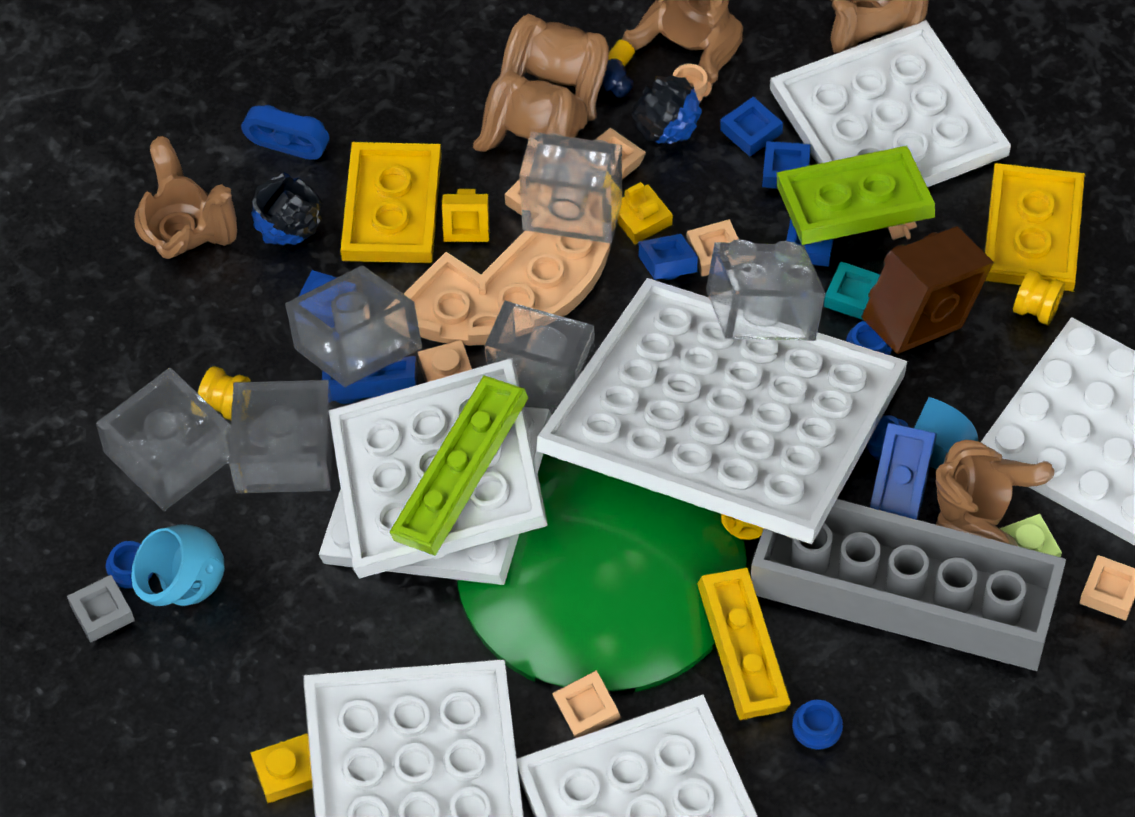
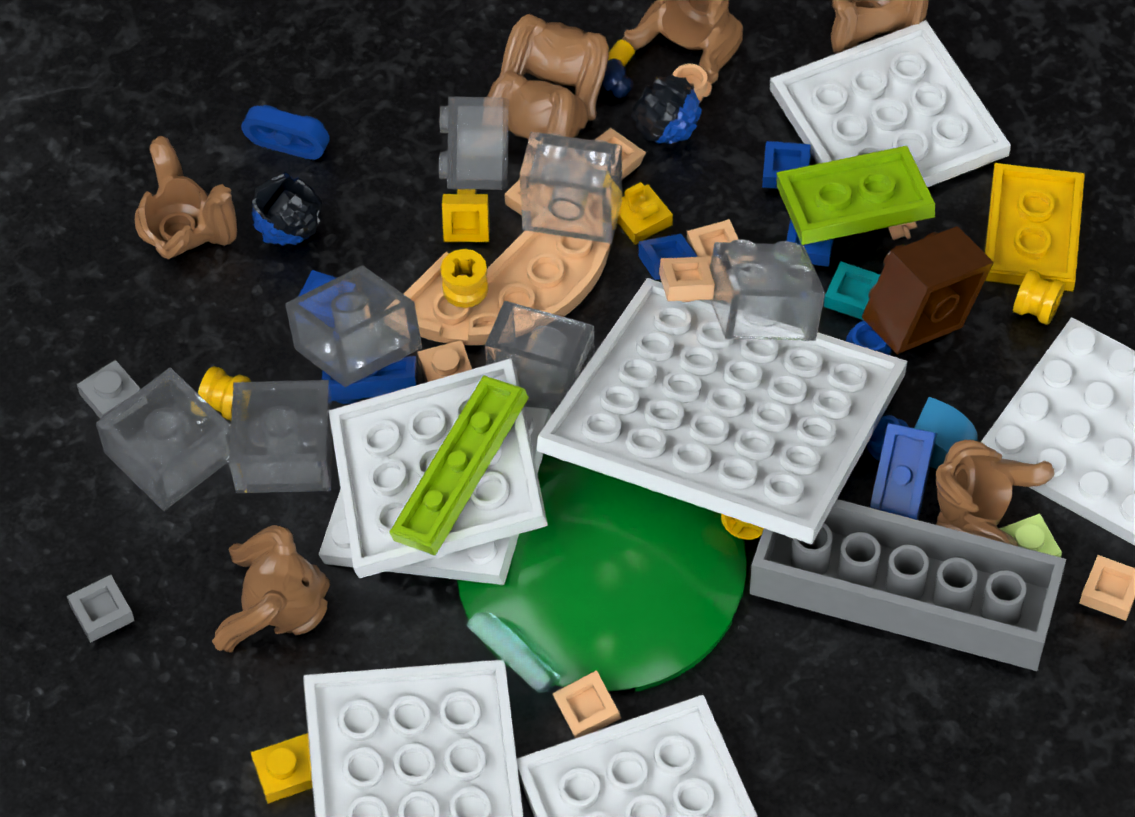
blue plate [106,541,153,588] -> none
medium azure helmet [131,525,225,606] -> none
yellow plate [340,142,441,263] -> none
yellow plate [697,567,791,720] -> none
blue plate [720,97,783,157] -> none
blue plate [792,700,843,749] -> none
none -> light grey plate [77,360,144,425]
none -> medium nougat hair [212,525,330,652]
none -> clear brick [439,97,509,190]
none -> yellow wheel [440,249,488,308]
none -> clear light blue tile [466,612,560,693]
none -> light nougat plate [659,257,715,302]

